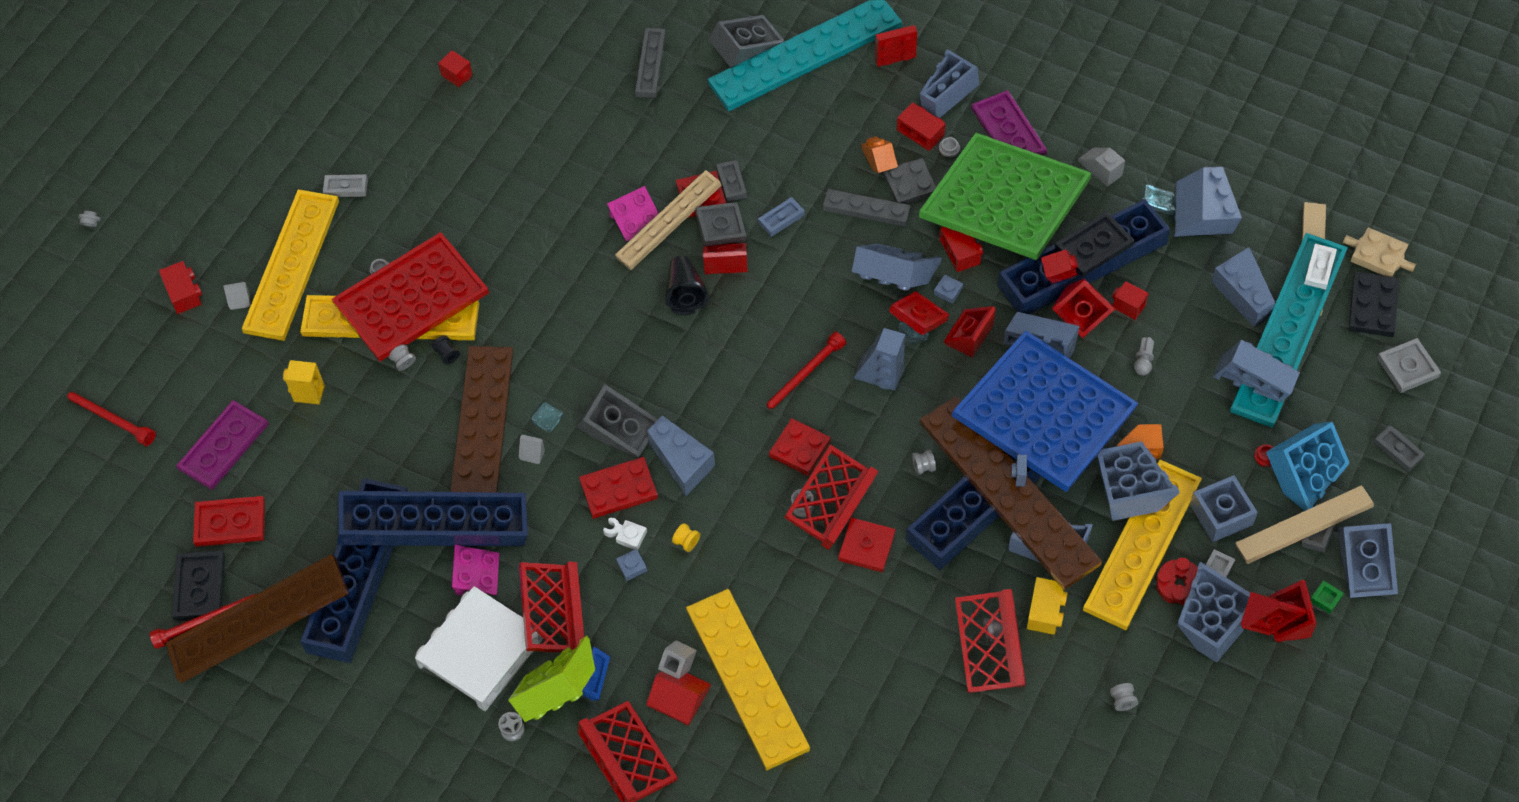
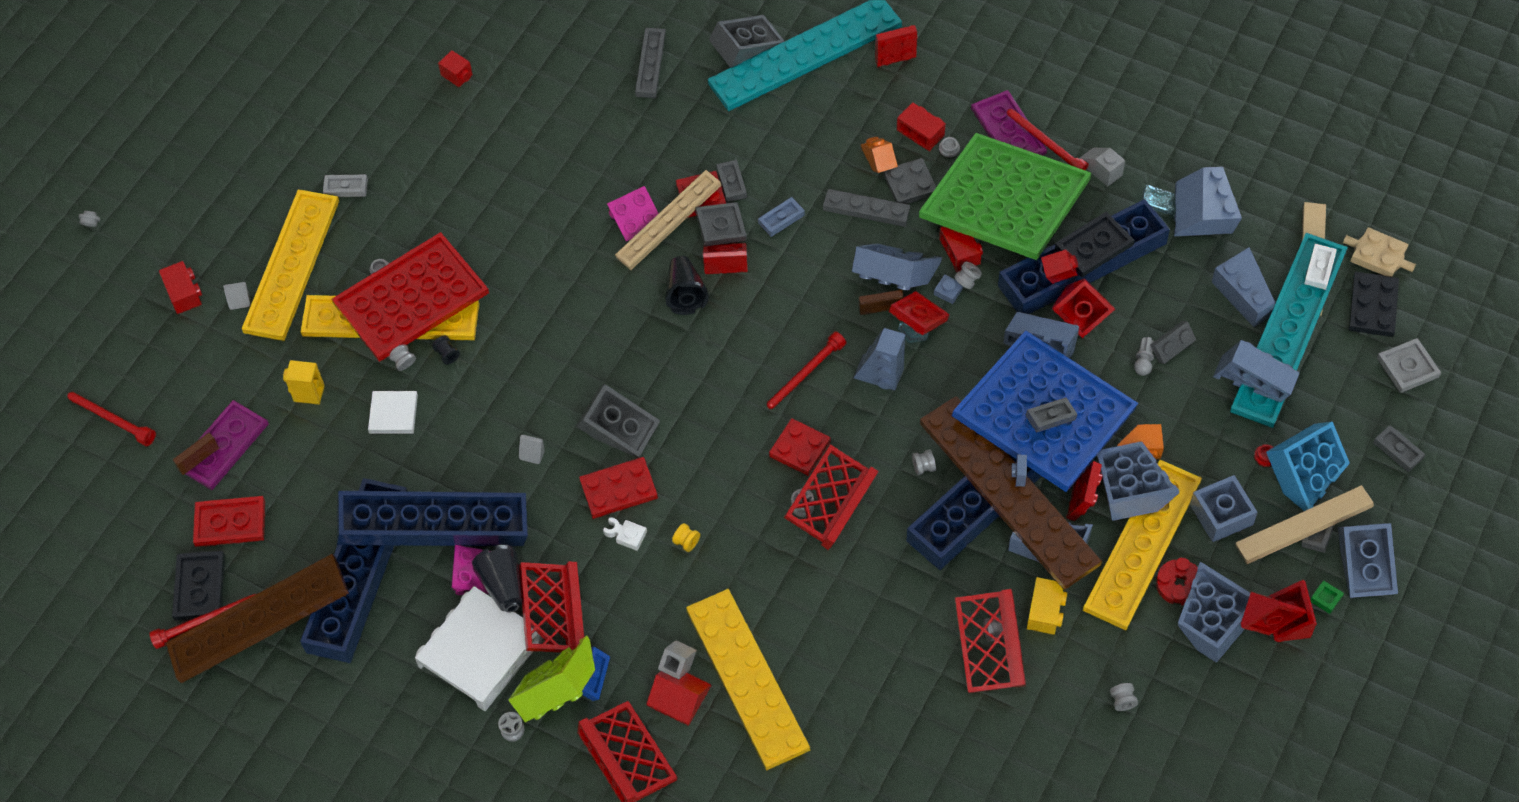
reddish brown plate [451,346,514,493] -> none
clear light blue plate [531,402,563,433] -> none
sand blue plate [616,549,647,581] -> none
sand blue wedge [648,416,715,496] -> none
red plate [838,517,896,573] -> none
sand blue wedge [920,49,979,118] -> none
red slope [943,306,996,358] -> none
red brick [1112,281,1149,320] -> none
light grey plate [1206,549,1235,578] -> none
none -> reddish brown tile [173,433,219,475]
none -> white tile [368,391,418,434]
none -> black cone [472,545,522,613]
none -> reddish brown tile [858,290,903,315]
none -> light grey wheel [955,262,982,289]
none -> red piece [1007,109,1089,171]
none -> dark grey plate [1025,397,1078,433]
none -> red plate [1066,461,1102,521]
none -> dark grey plate [1150,321,1196,364]

